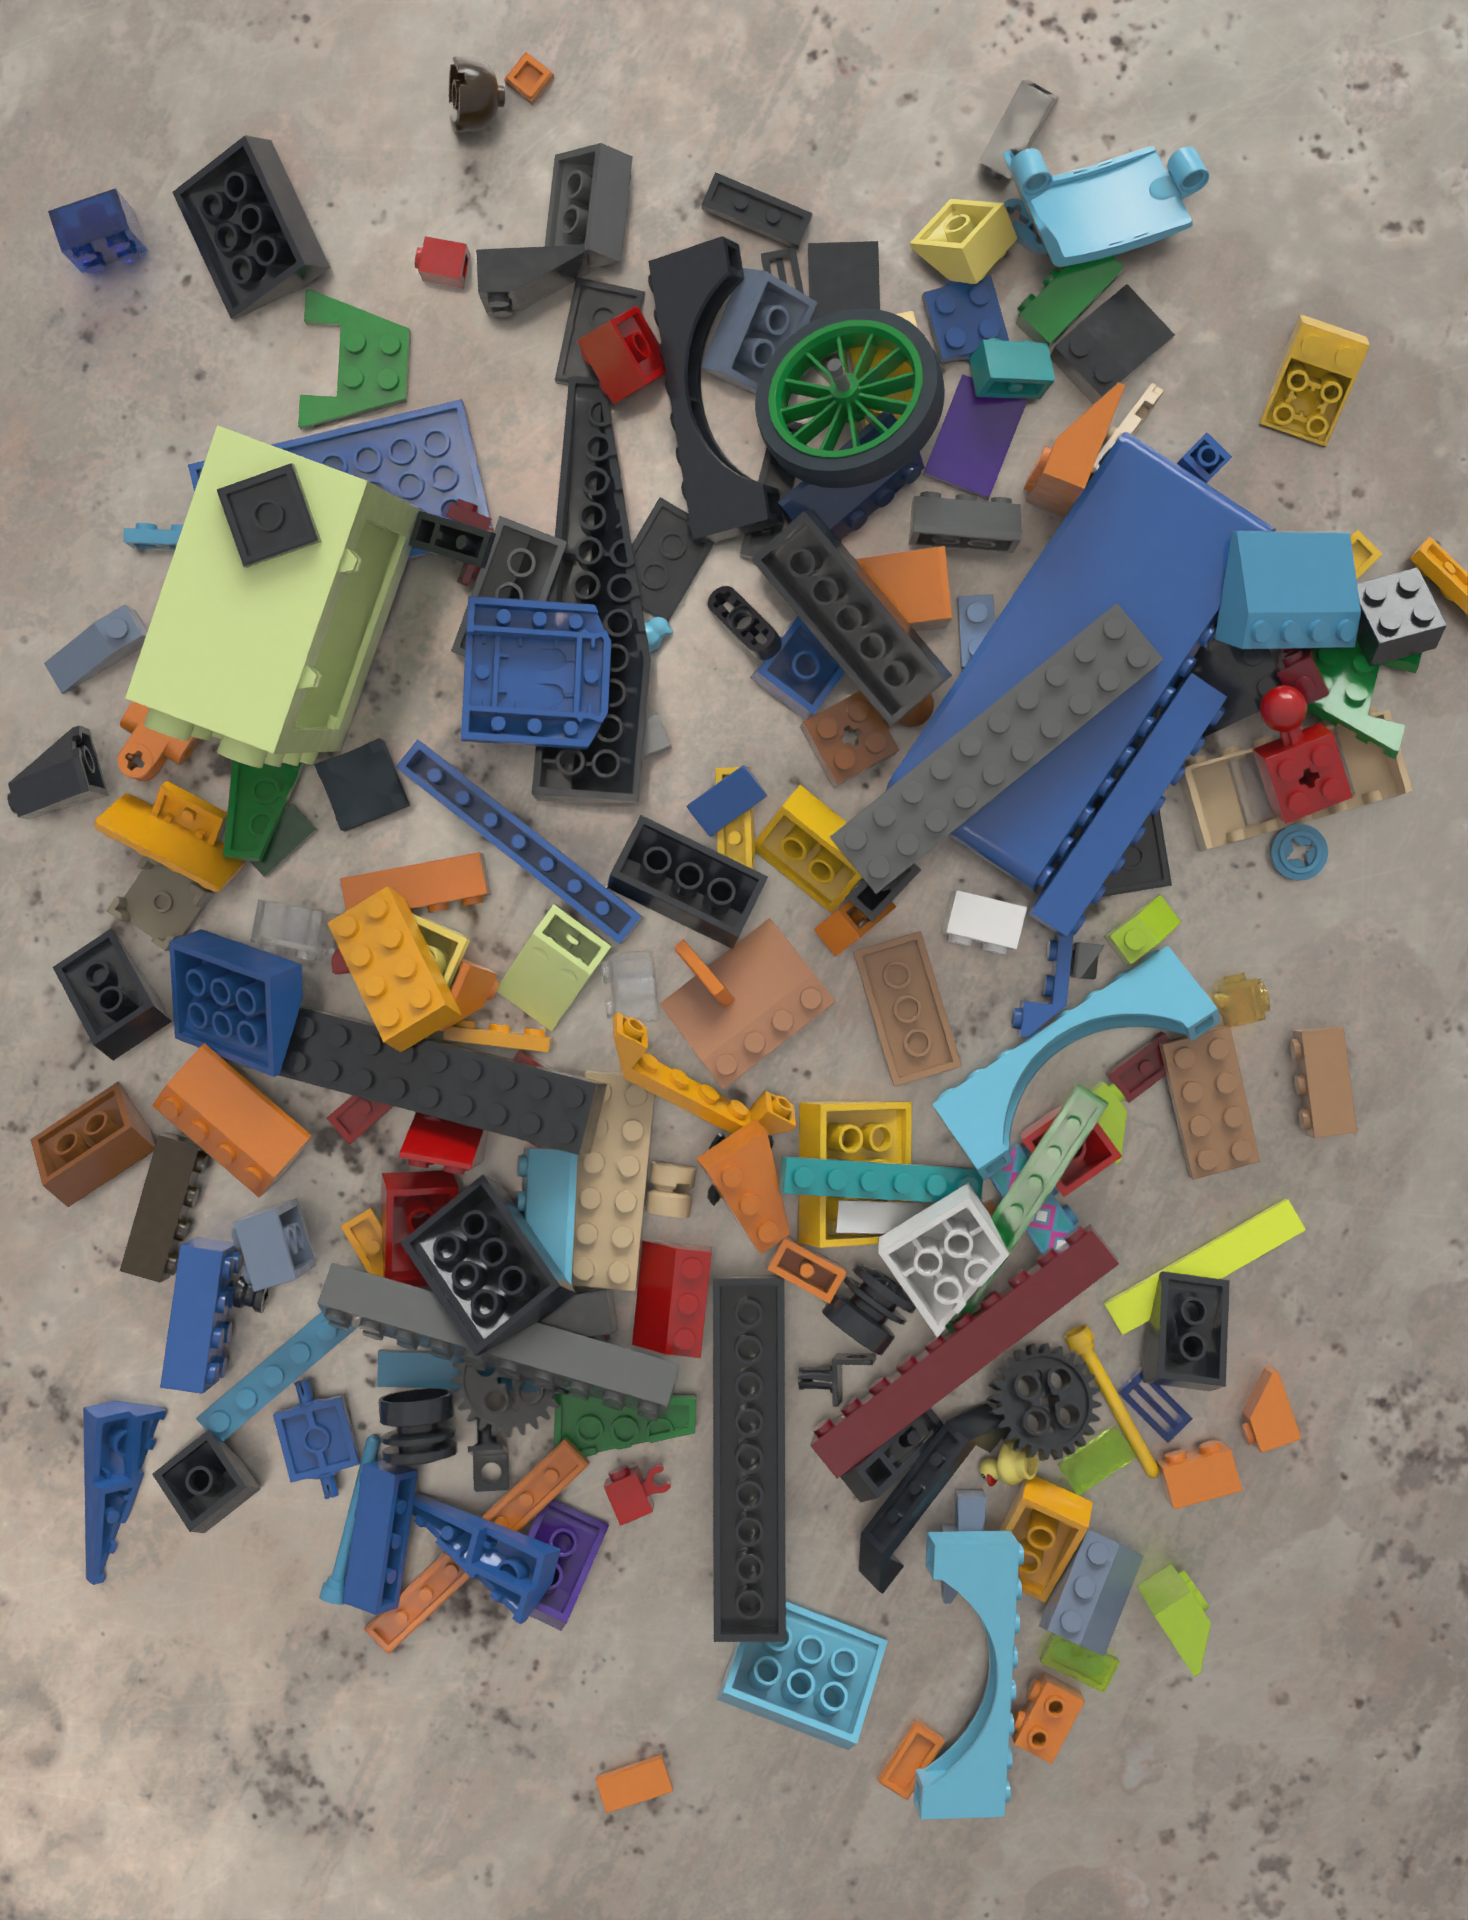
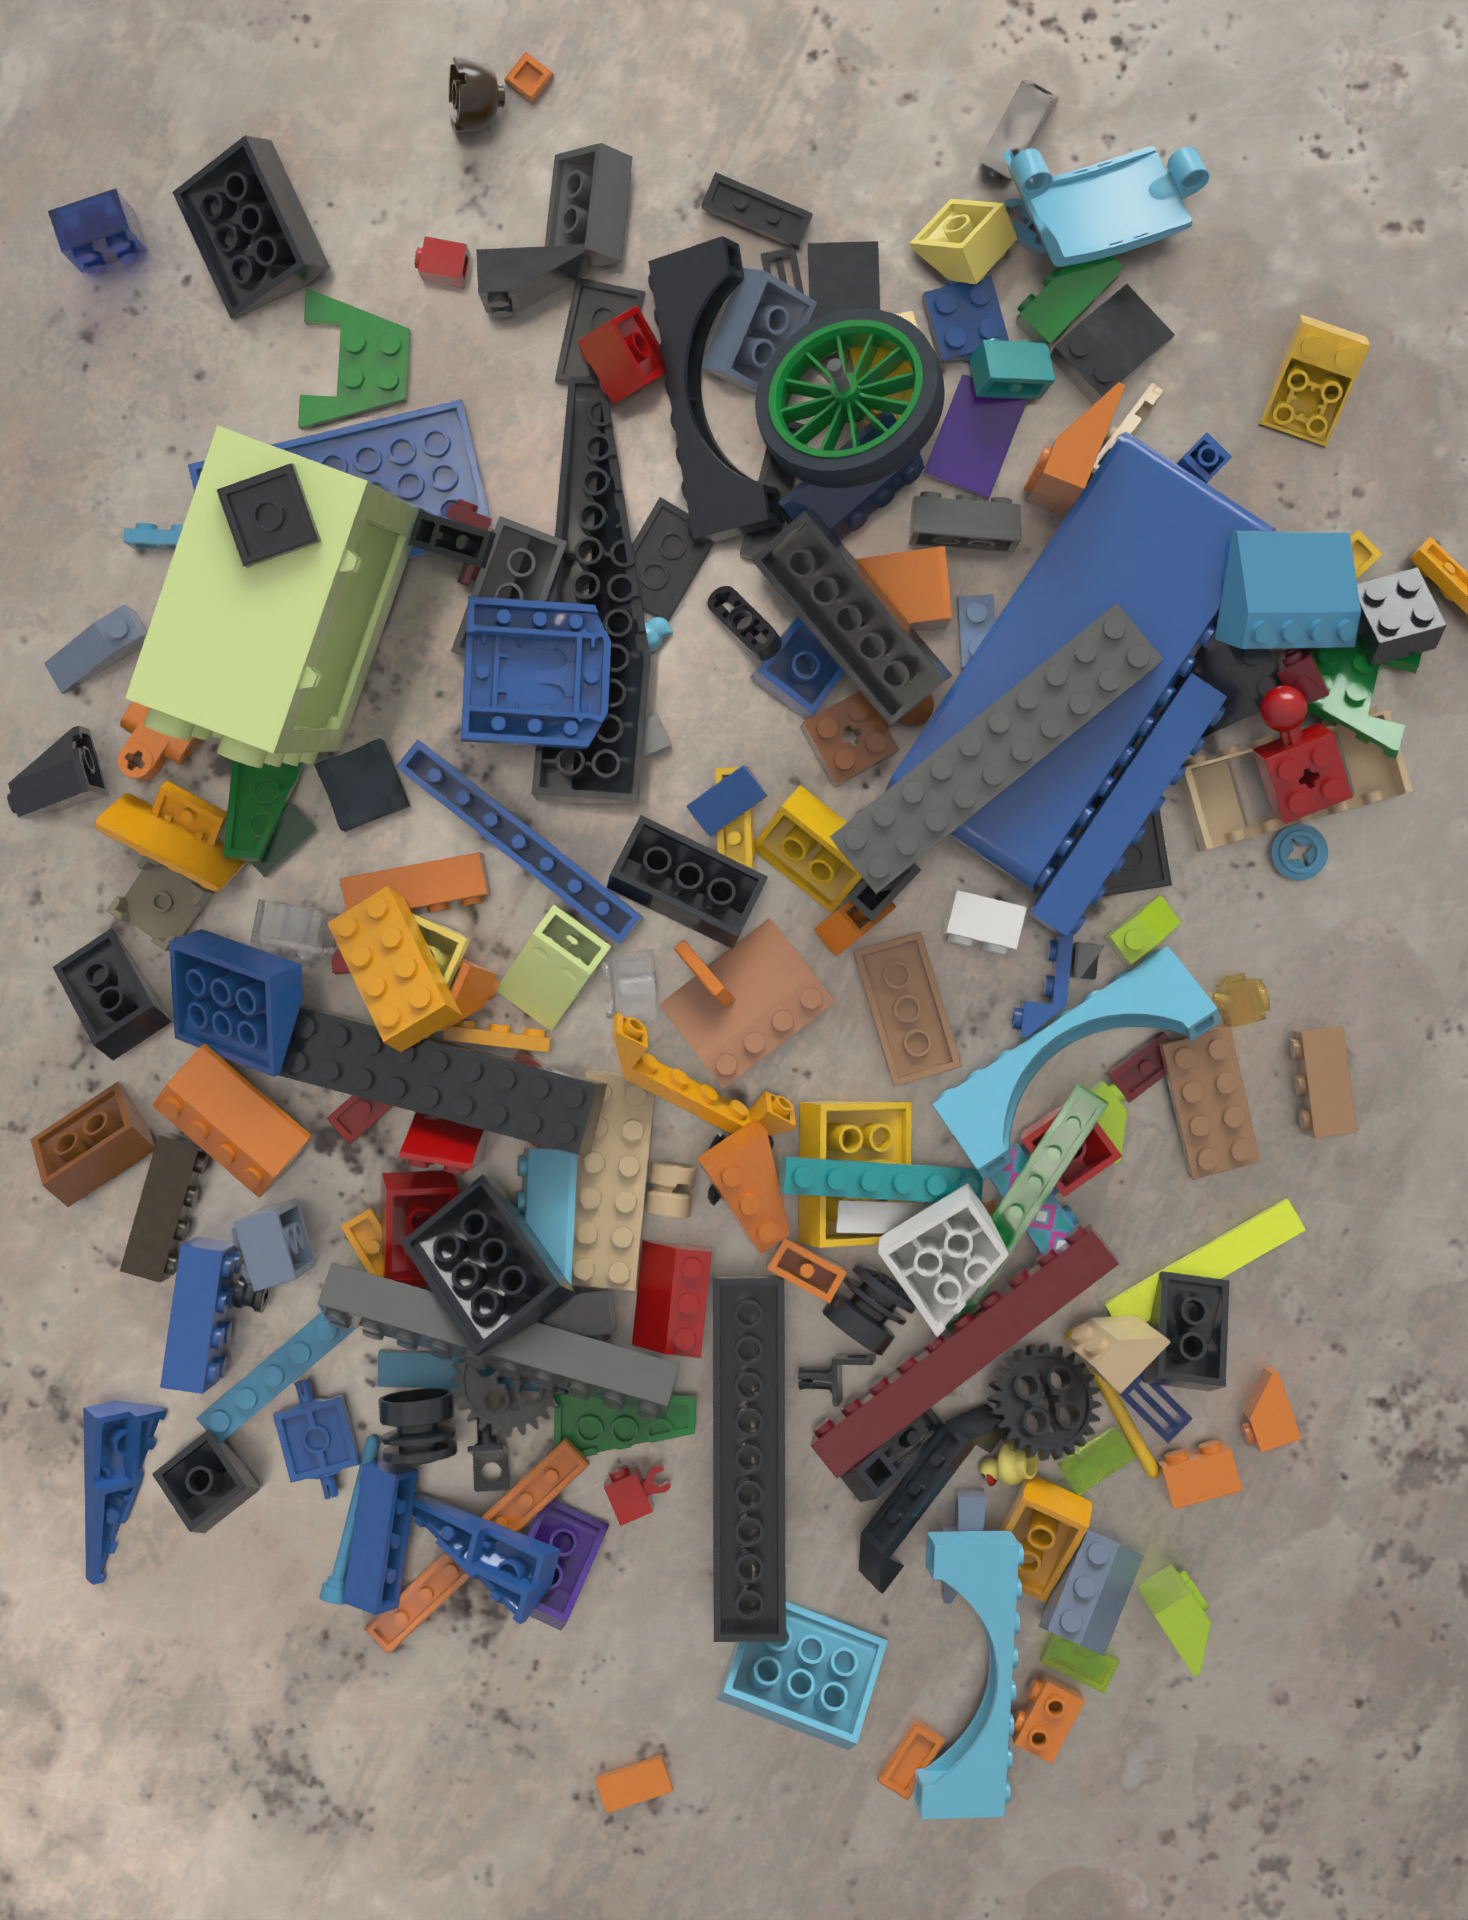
none -> tan slope [1065,1315,1171,1394]

